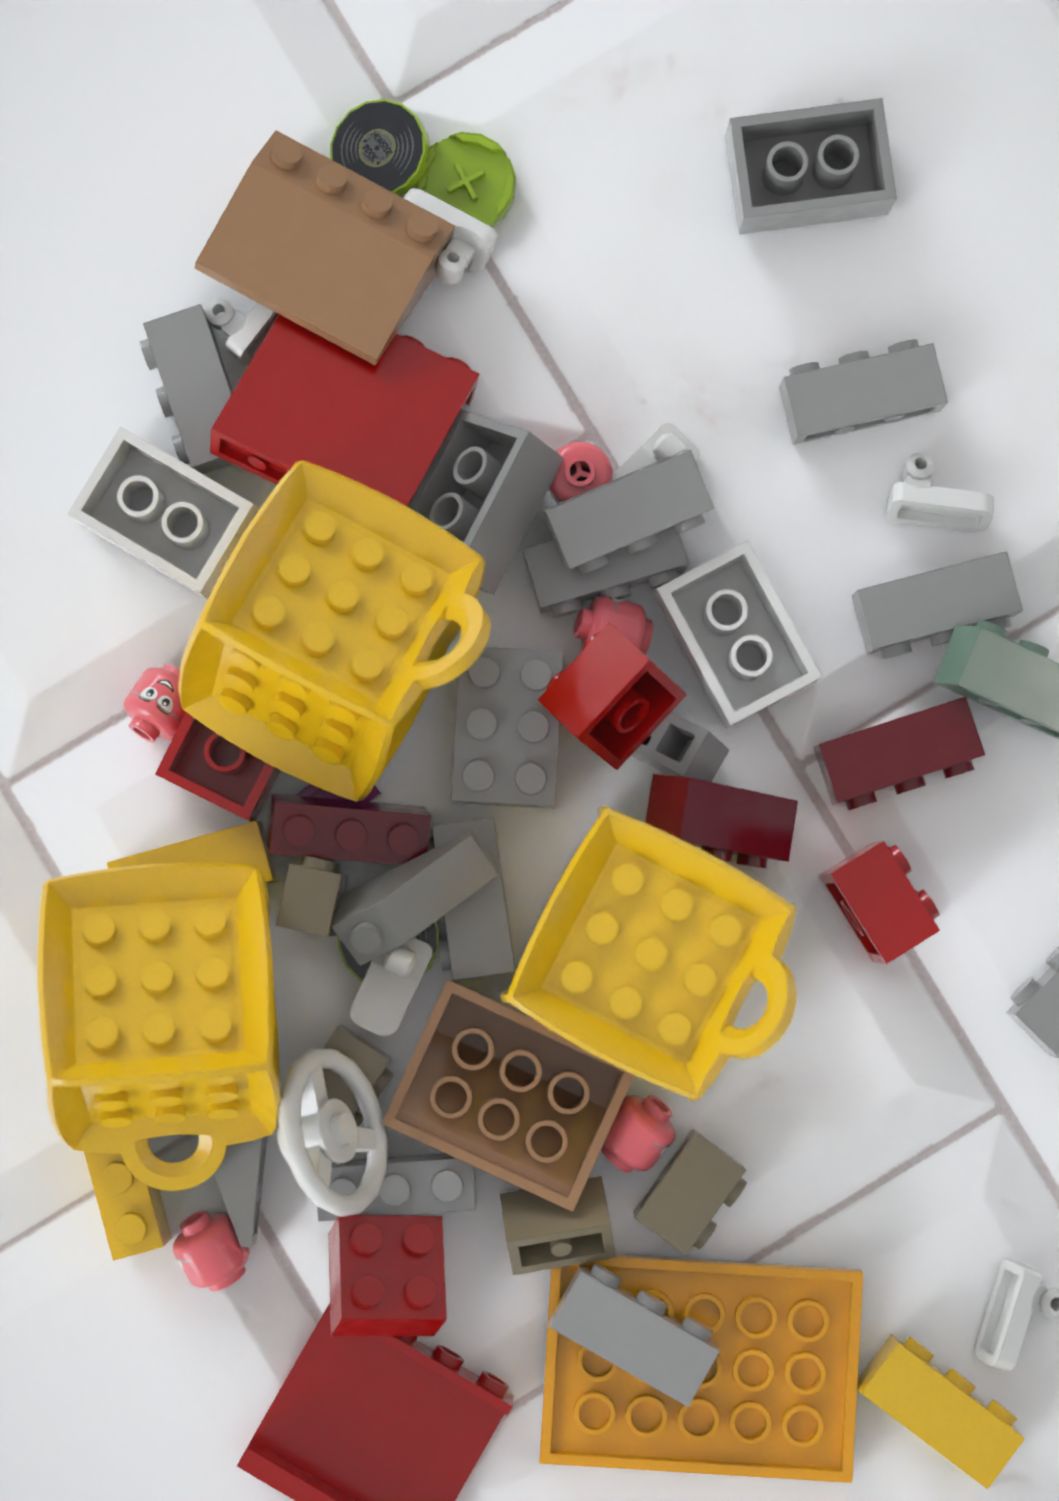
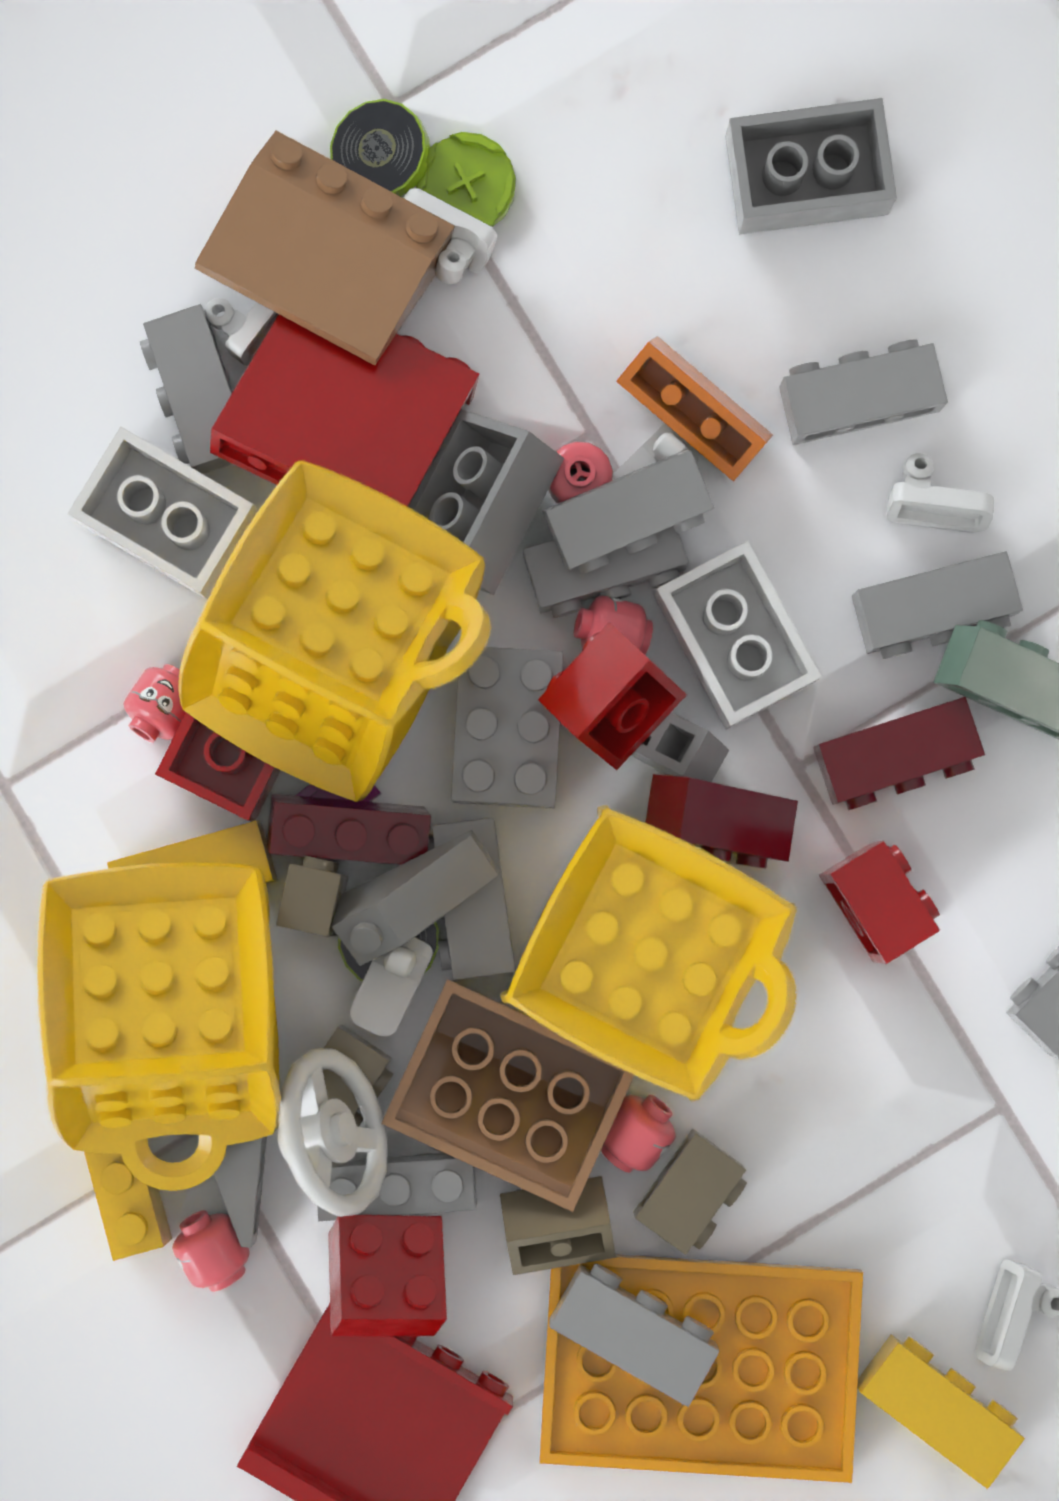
none -> orange brick [616,336,773,482]

